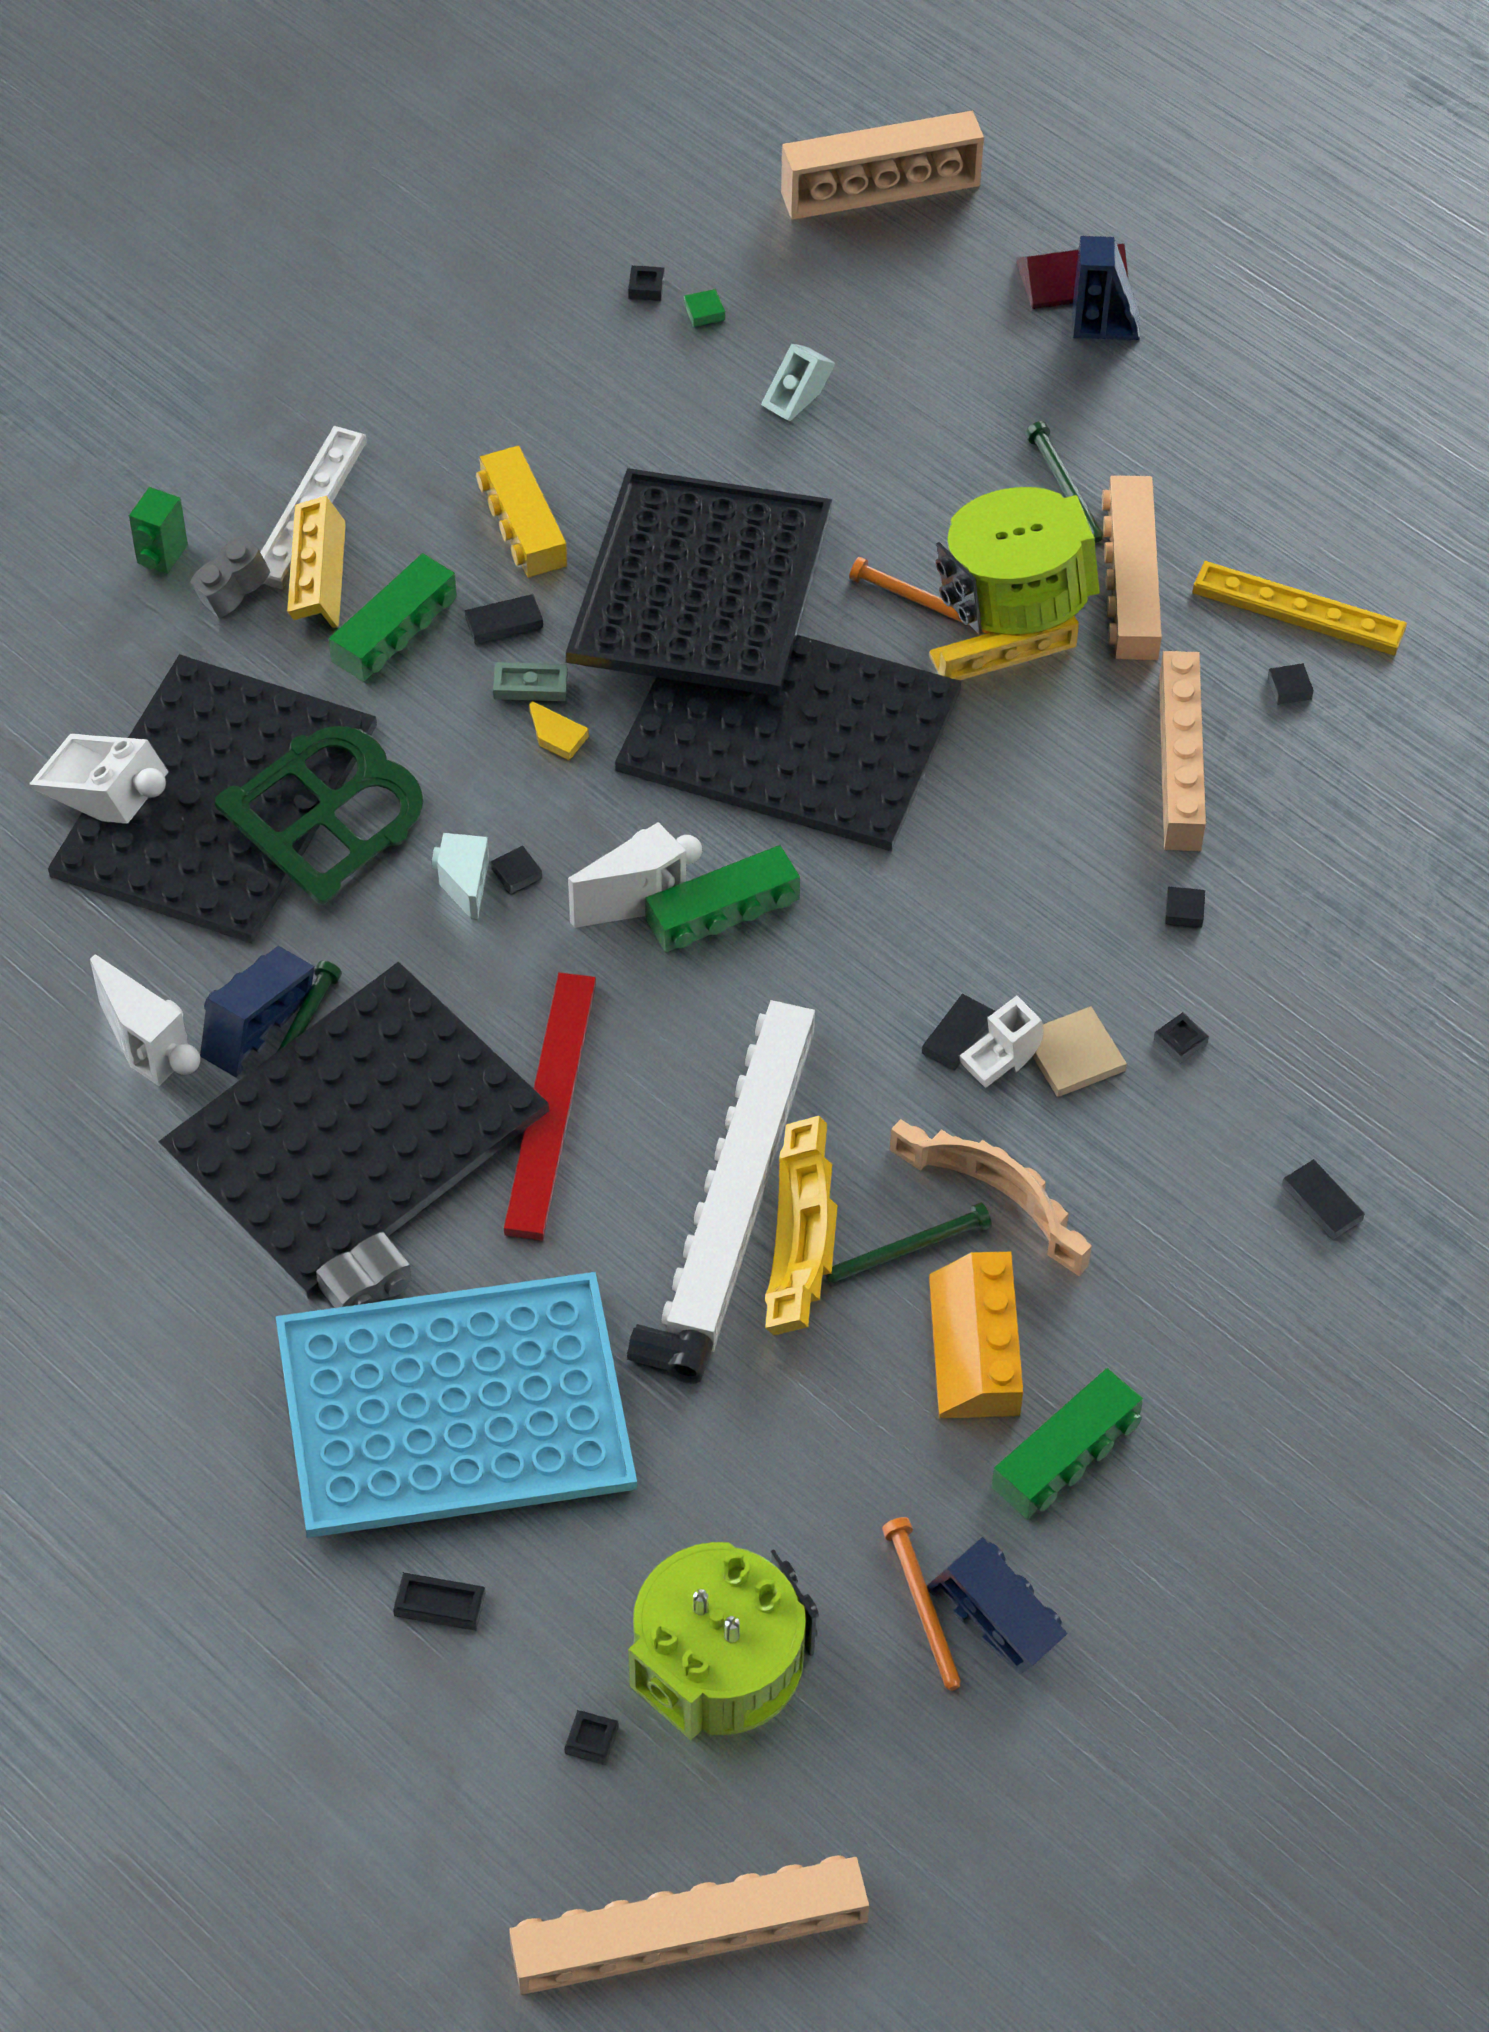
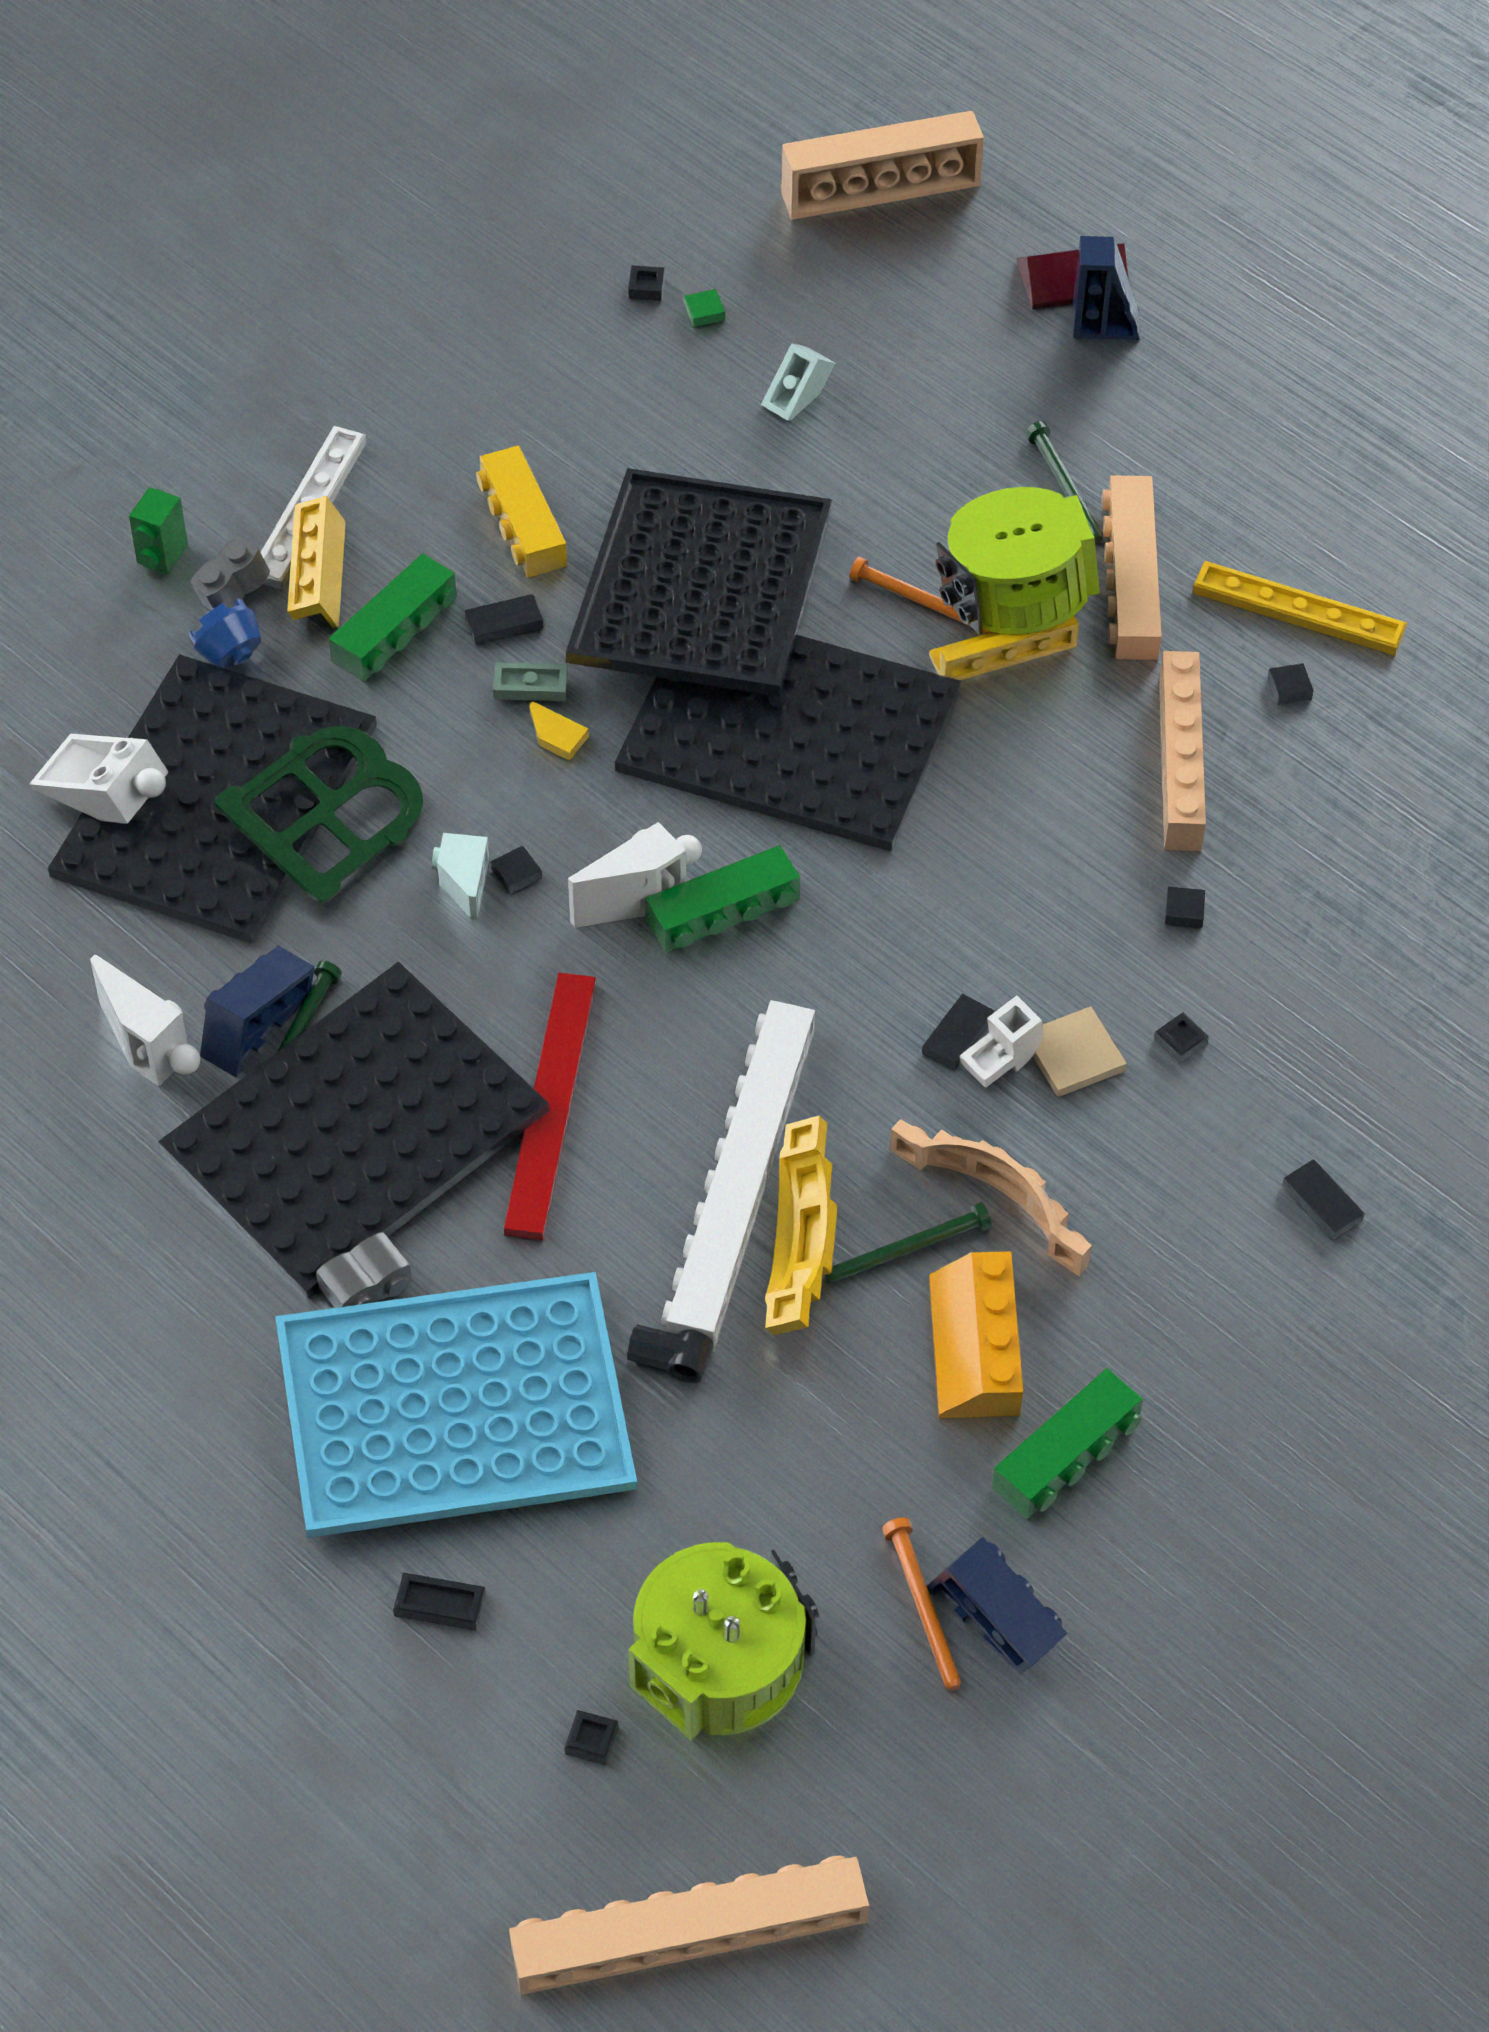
none -> blue cone [188,599,262,668]

